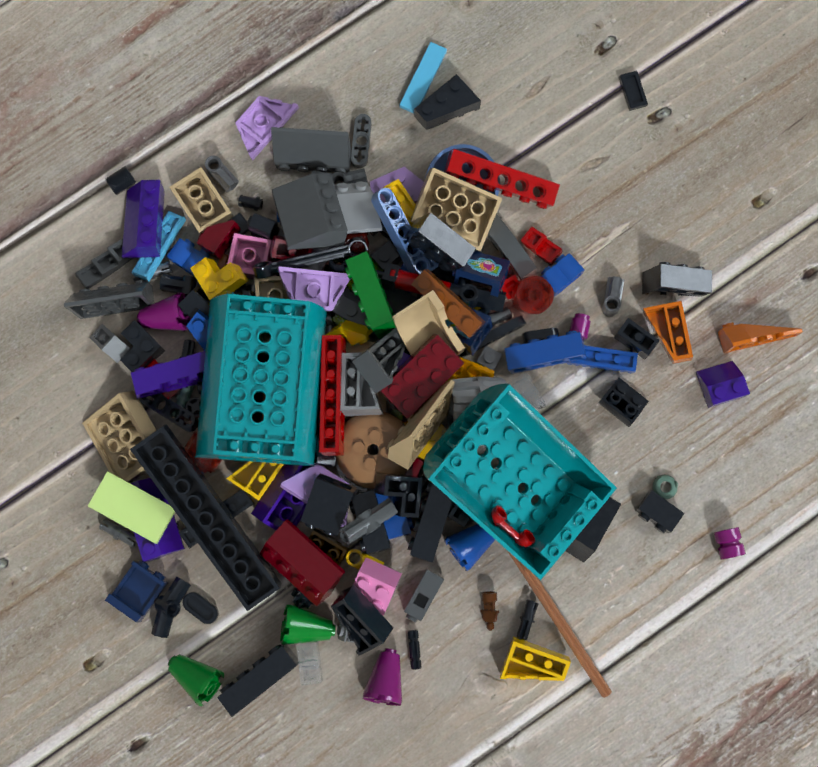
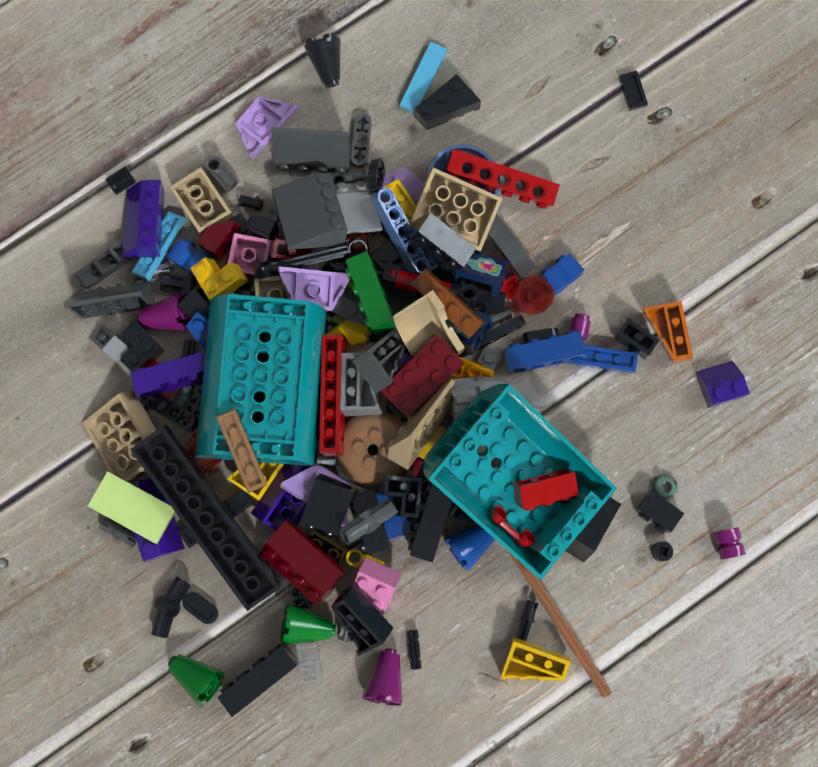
dark blue panel [105,560,168,623] -> none
dark grey brick [404,570,444,623] -> none
reddish brown piece [480,591,499,631] -> none
red slope [520,226,563,266] -> none
black brick [598,378,649,427] -> none
flat silver piece [602,276,624,317] -> none
wedge [642,262,712,297] -> none
orange wedge [718,322,803,354] -> none
none -> medium nougat tile [216,409,267,493]
none -> black cone [304,33,341,88]
none -> black beam [367,158,386,193]
none -> red brick [512,468,579,511]
none -> black wheel [651,542,673,561]

